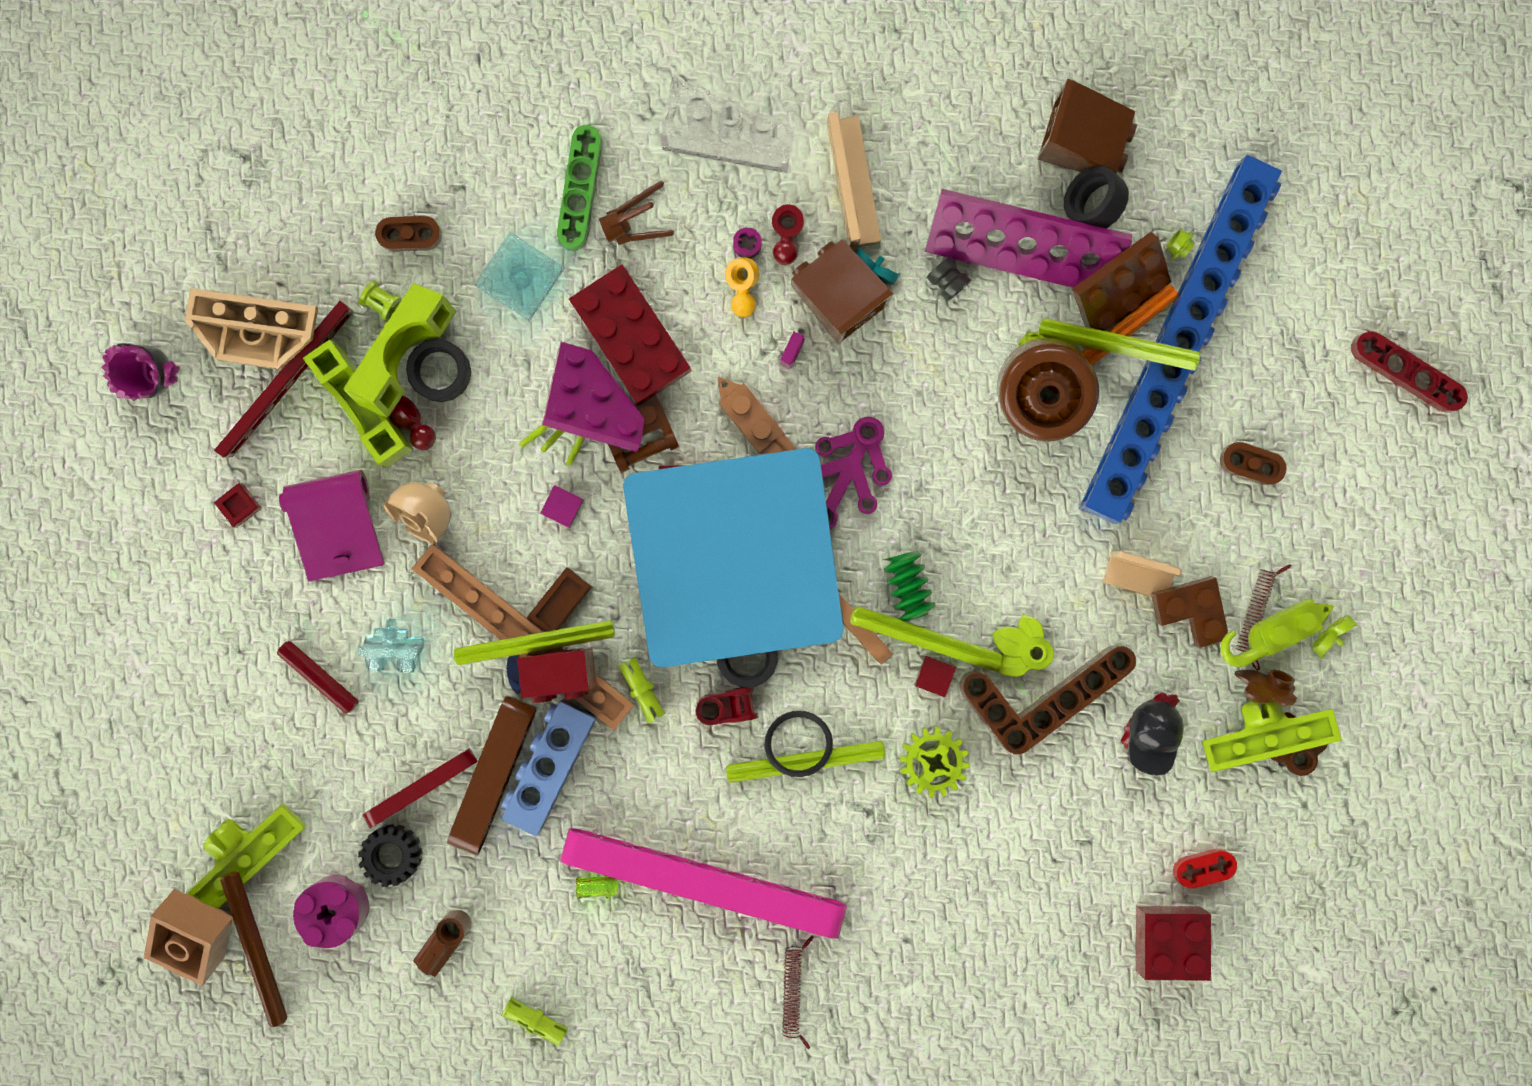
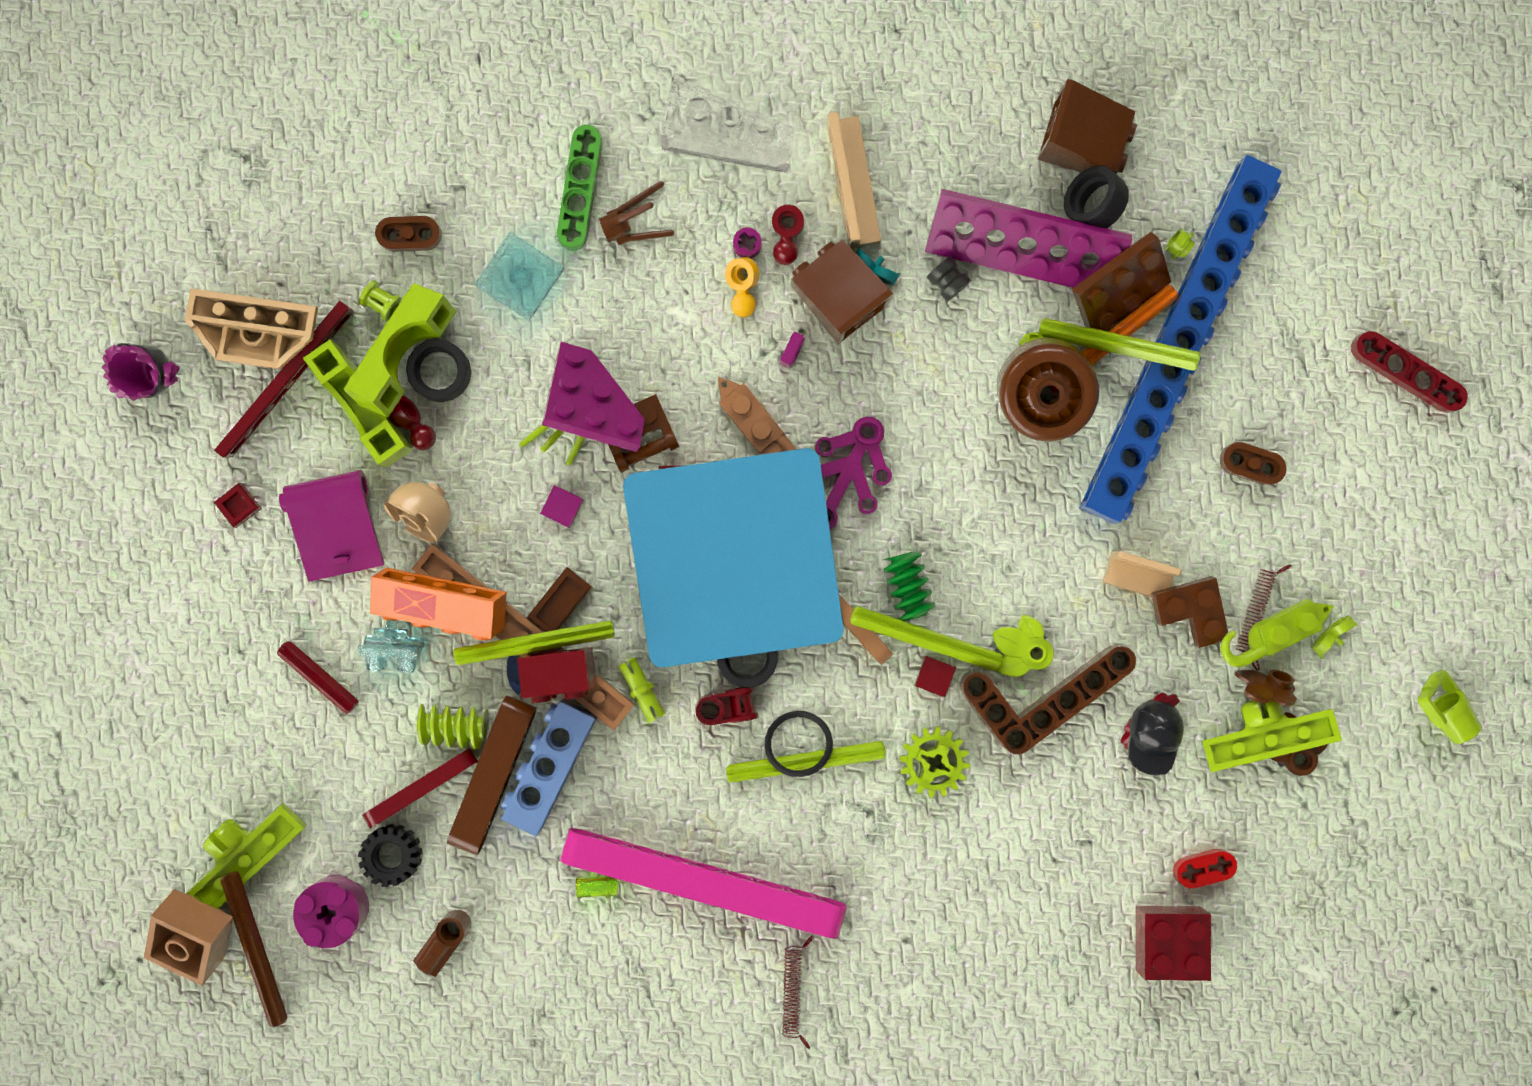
lime pin [501,996,568,1047] -> none
dark red plate [569,264,692,406] -> none
none -> brick [370,568,507,640]
none -> lime piece [417,703,489,749]
none -> lime piece [1418,670,1482,744]

